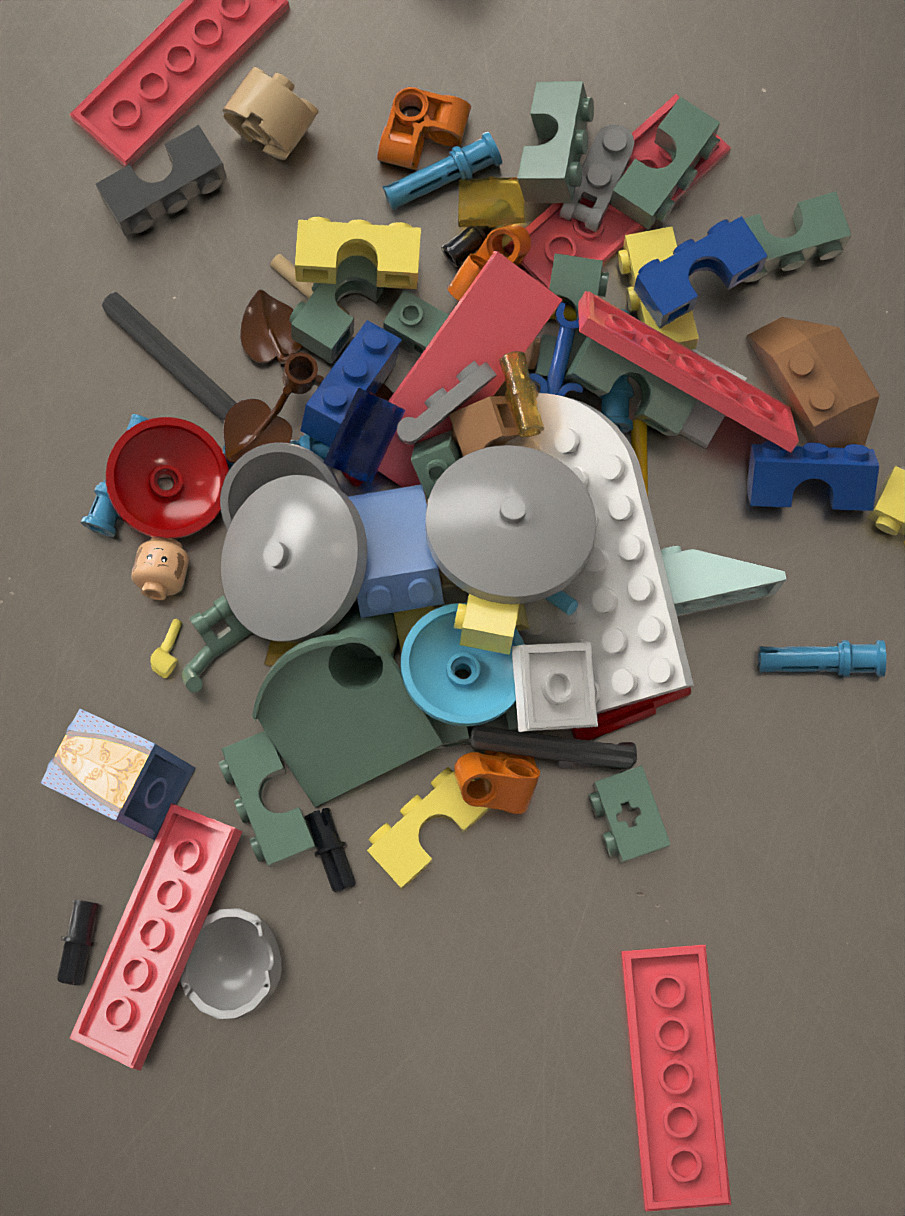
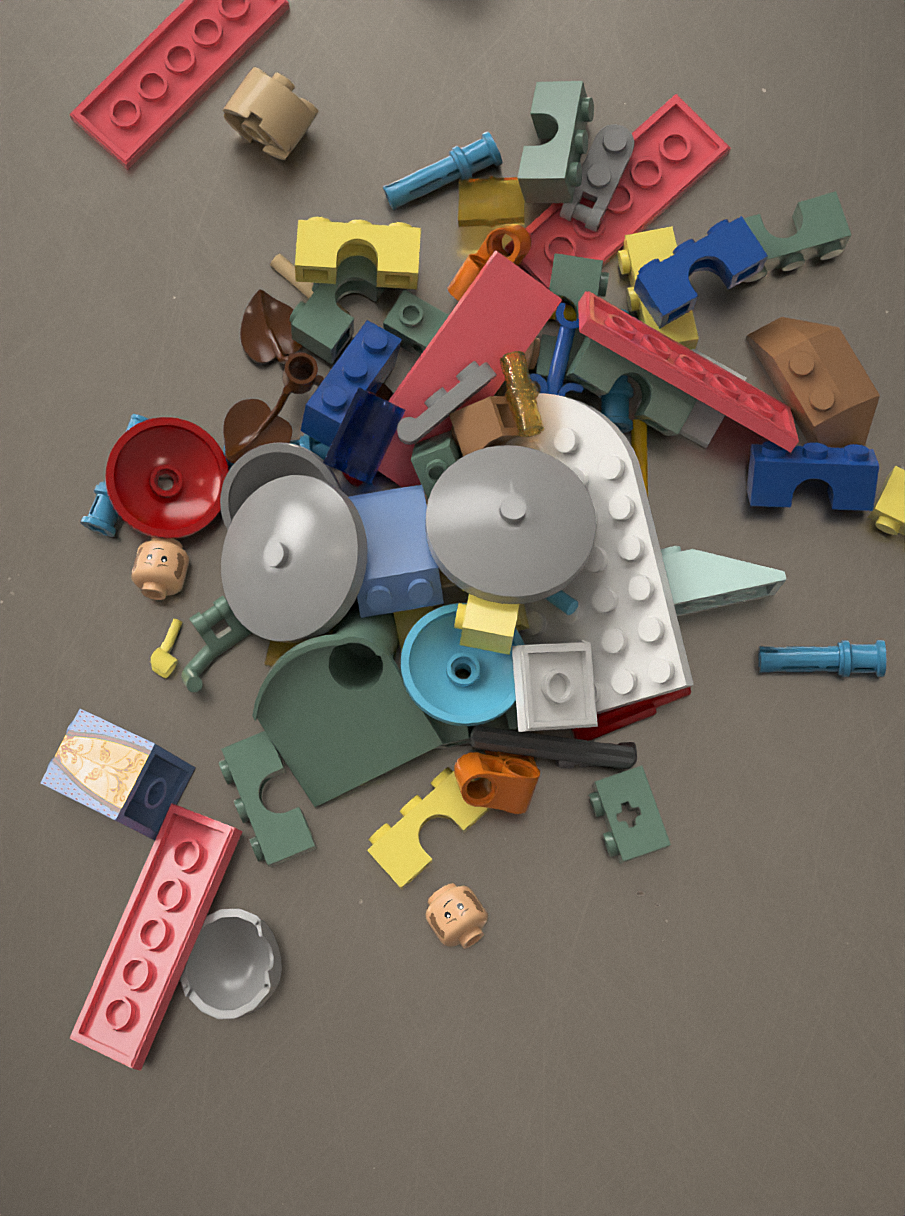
black axle [57,899,99,986] -> none
dark grey arch [95,124,227,236] -> none
dark grey axle [101,291,236,422] -> none
black axle [305,808,355,892] -> none
orange piece [377,87,471,170] -> none
black axle [441,203,515,267] -> none
sand green arch [610,96,720,230] -> none
coral tile [621,945,731,1212] -> none
none -> light nougat head [426,883,488,949]

